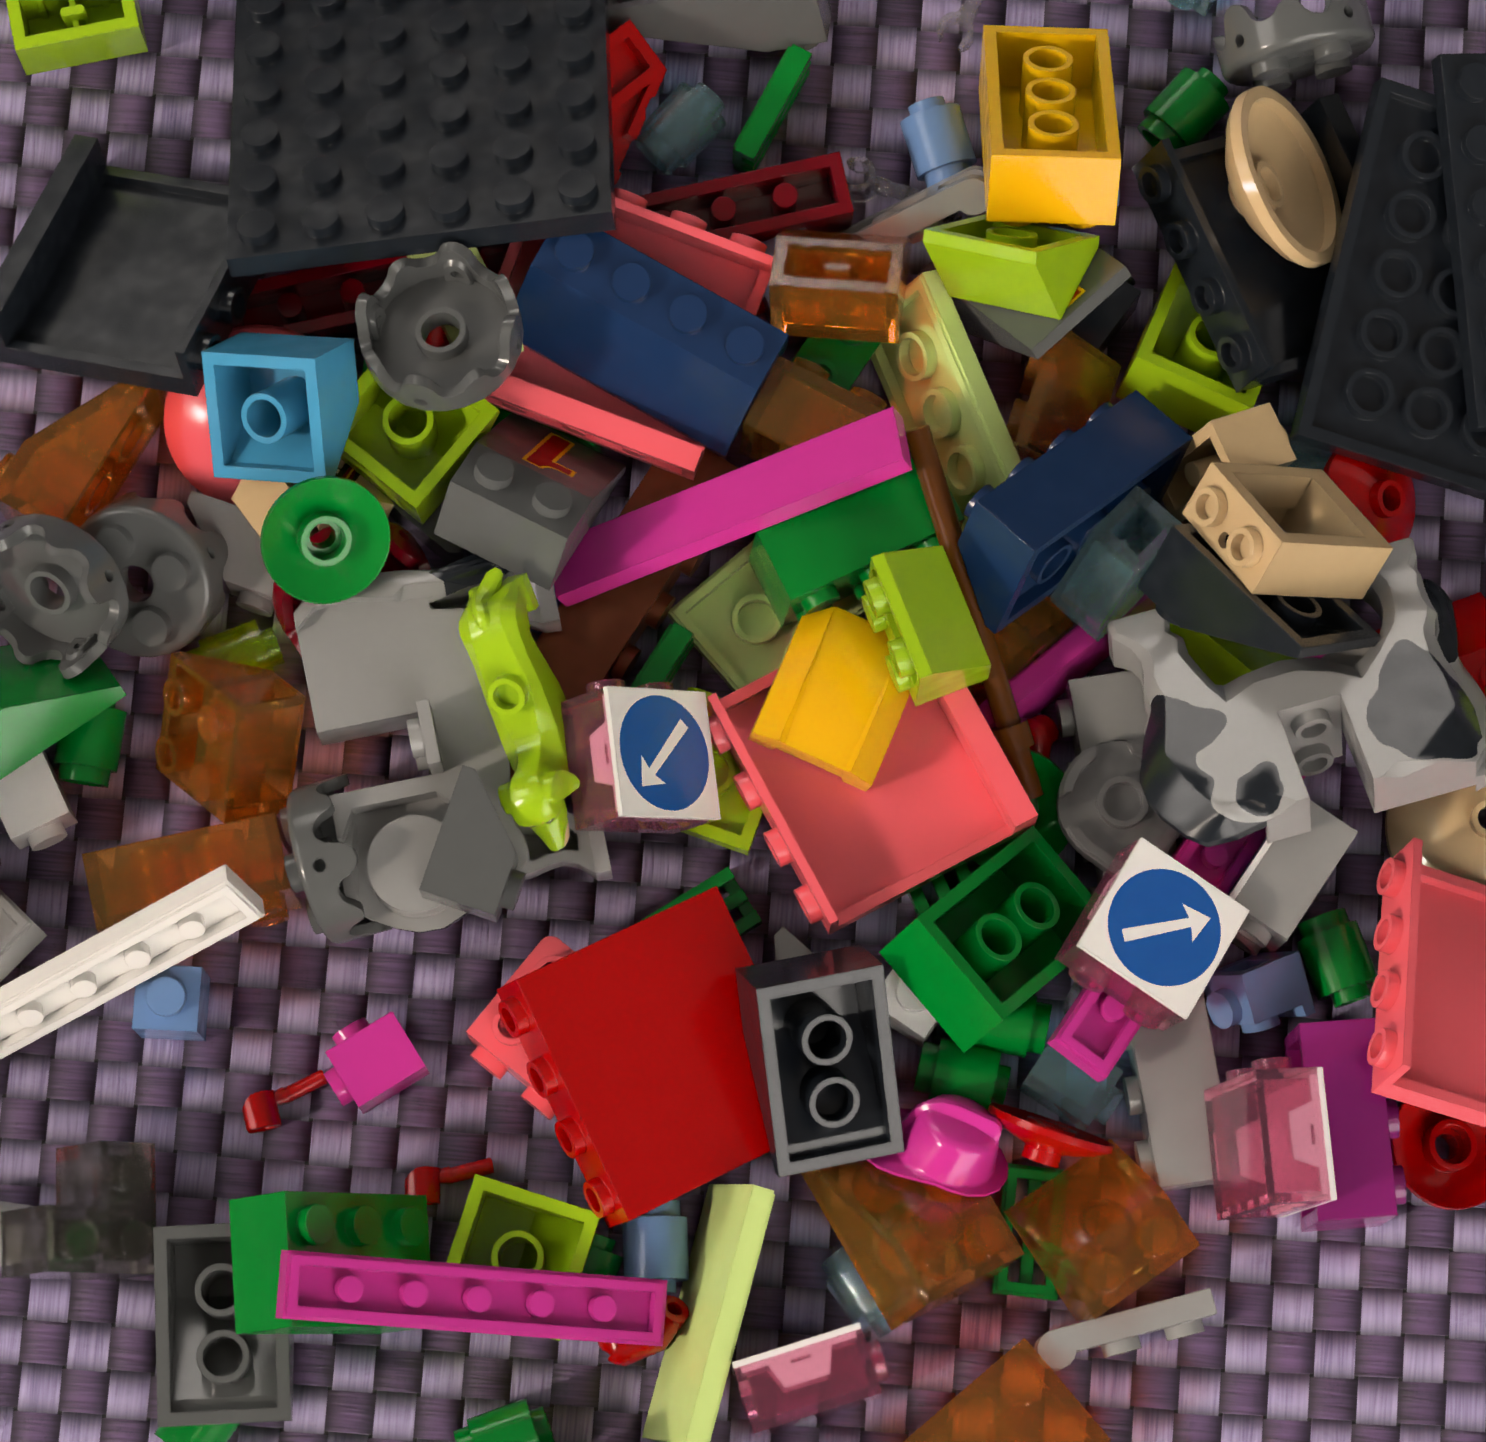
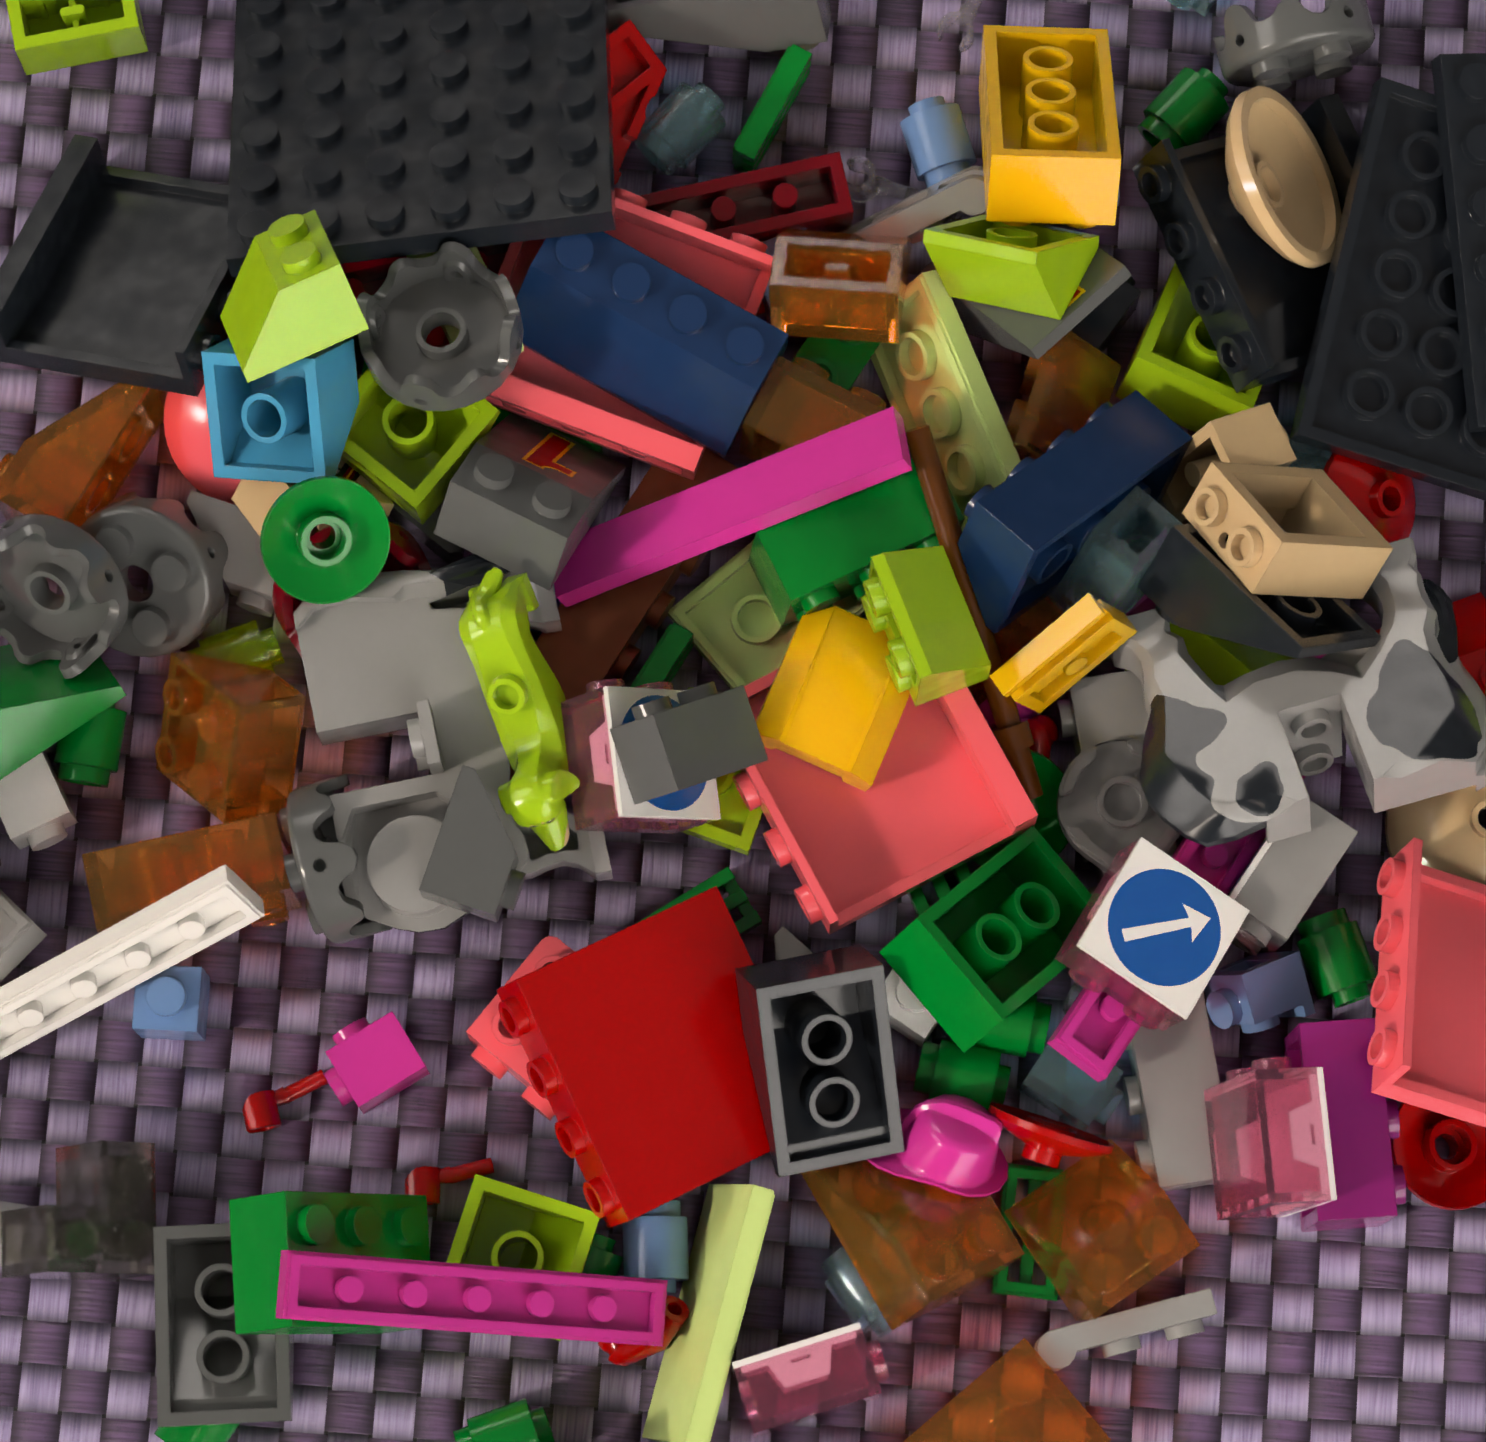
none -> lime slope [220,209,369,383]
none -> dark grey brick [610,681,768,805]
none -> yellow plate [989,593,1138,713]

